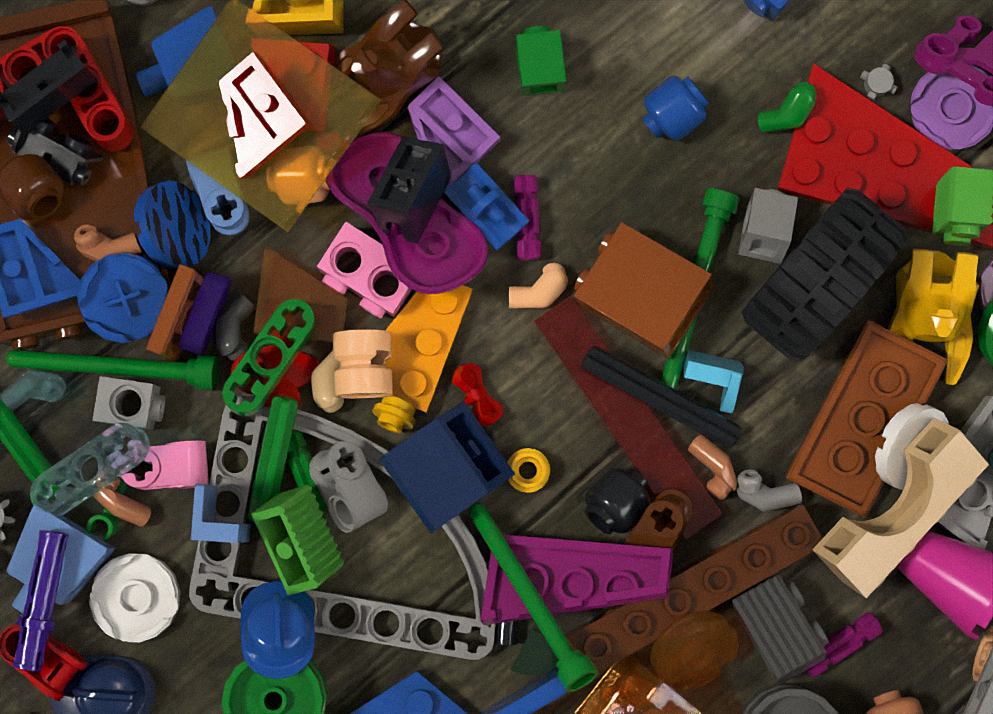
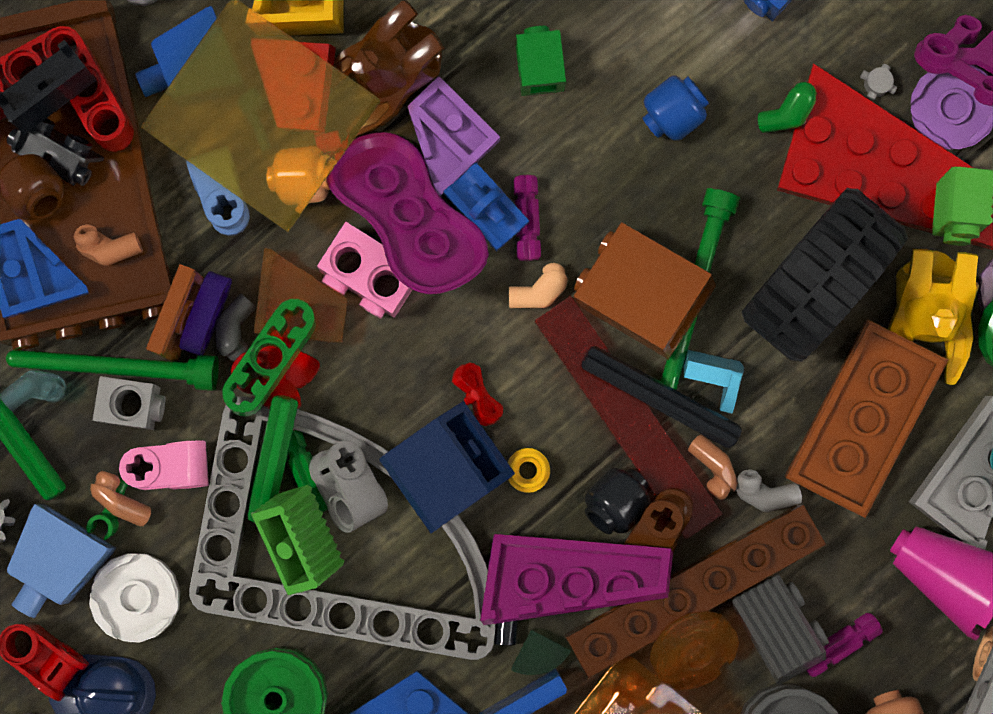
dark purple pin [12,530,69,671] -> none
clear light blue beam [30,423,150,515] -> none
blue tile [77,252,169,343] -> none
blue tile [134,180,211,270] -> none
medium blue panel [191,484,251,543] -> none
wing [219,52,312,179] -> none
blue piece [241,581,315,679] -> none
tan arm [311,350,344,413] -> none
light nougat wheel [333,330,393,399] -> none
black hinge [367,136,452,244] -> none
yellow plate [372,396,416,433] -> none
light orange wing [385,285,473,413] -> none
green piece [469,503,599,692] -> none
light grey brick [738,188,798,264] -> none
tan arch [812,418,989,598] -> none
white tile [875,403,949,490] -> none

